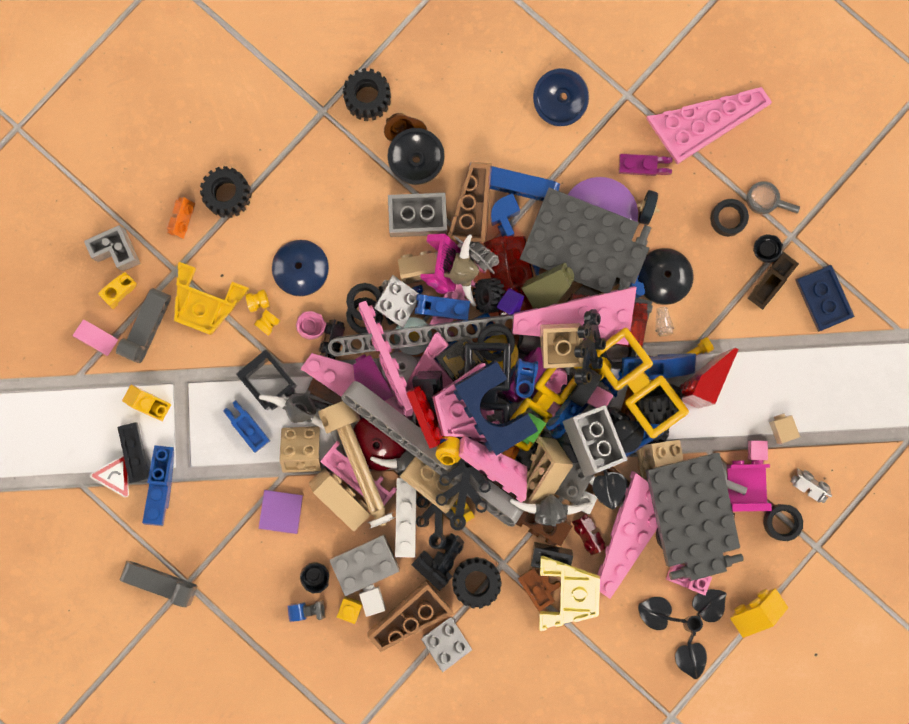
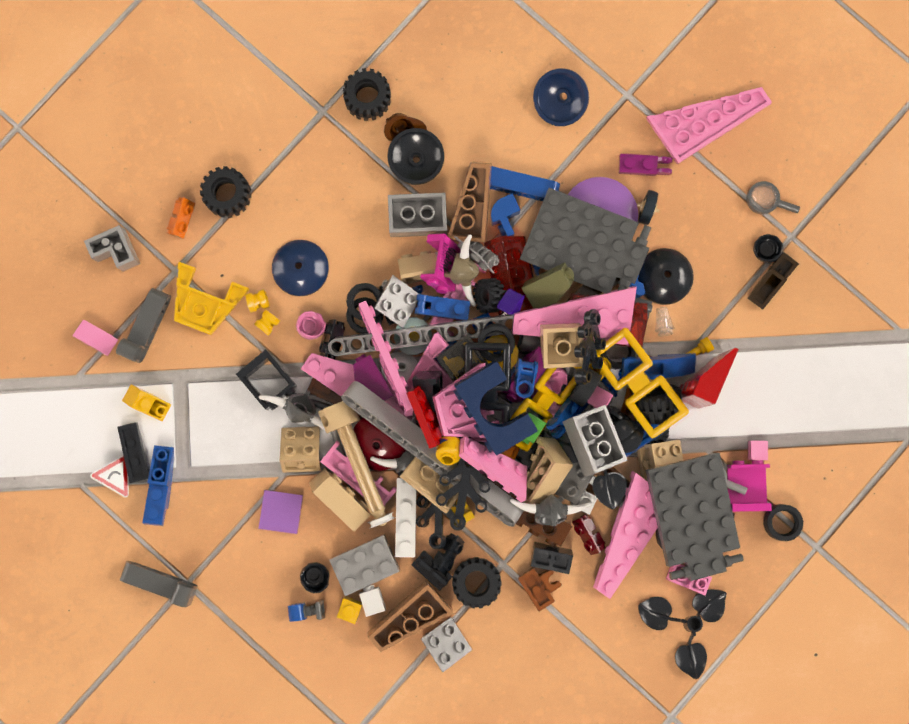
yellow leg [98,272,137,310] -> none
blue hinge [223,400,271,453] -> none
light yellow wing [539,556,600,631] -> none
black tyre [710,199,749,237] -> none
yellow brick [730,588,788,638] -> none
tan brick [769,413,800,444] -> none
light grey hinge [790,468,832,503] -> none
dark blue tile [795,265,855,332] -> none

